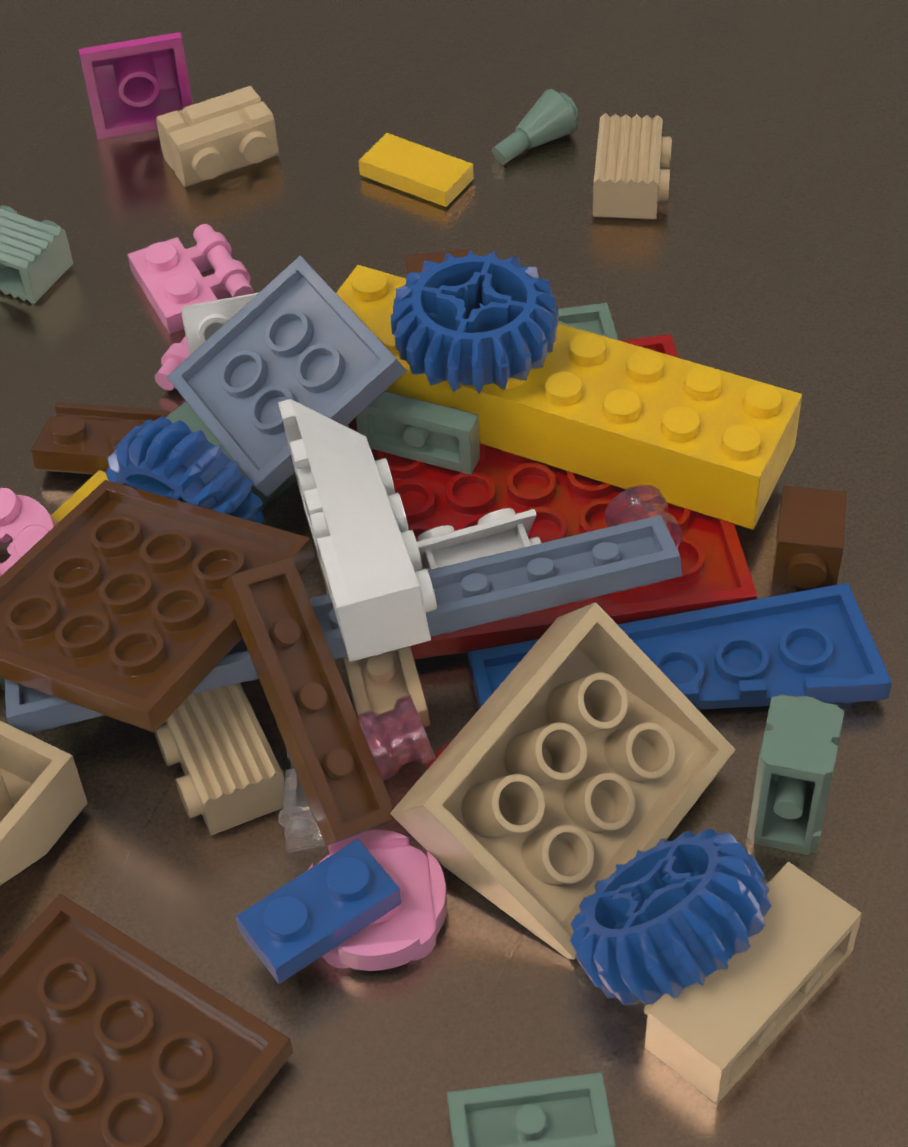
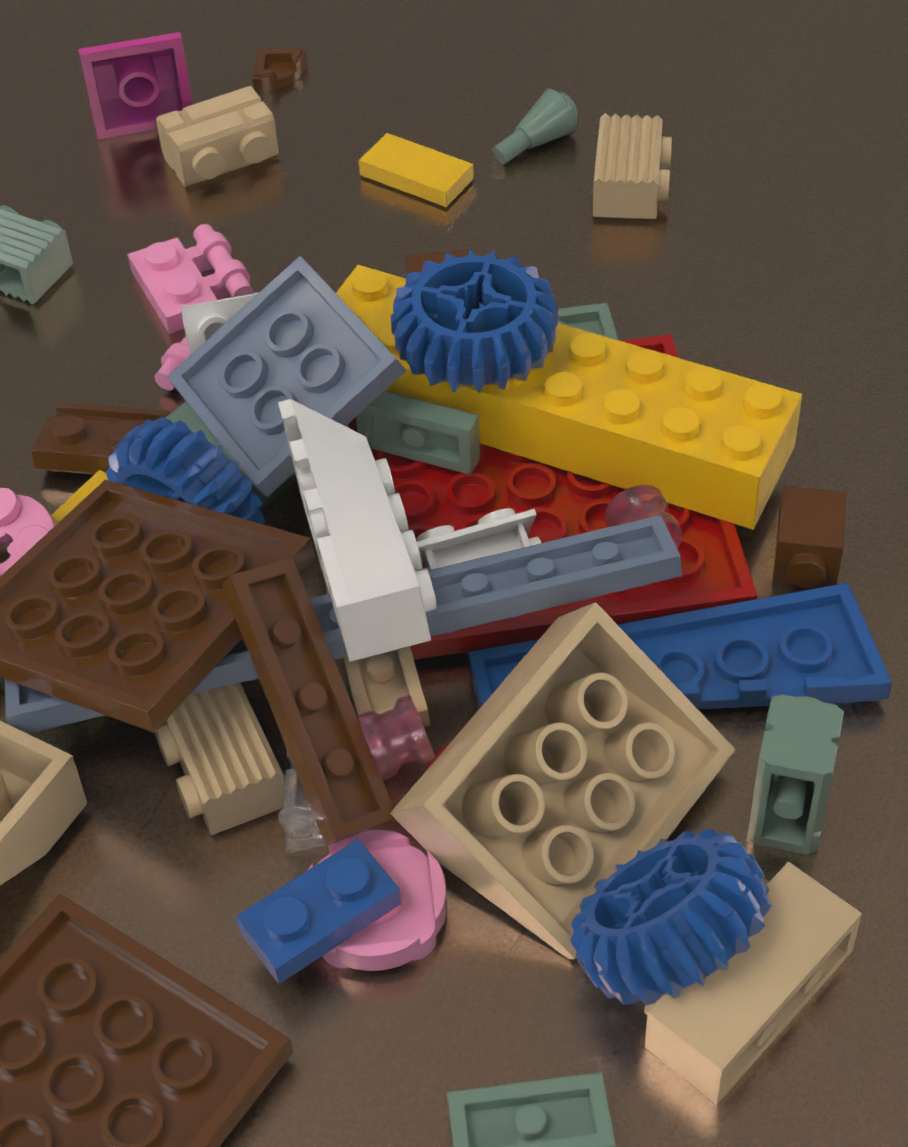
none -> reddish brown tile [252,49,307,93]

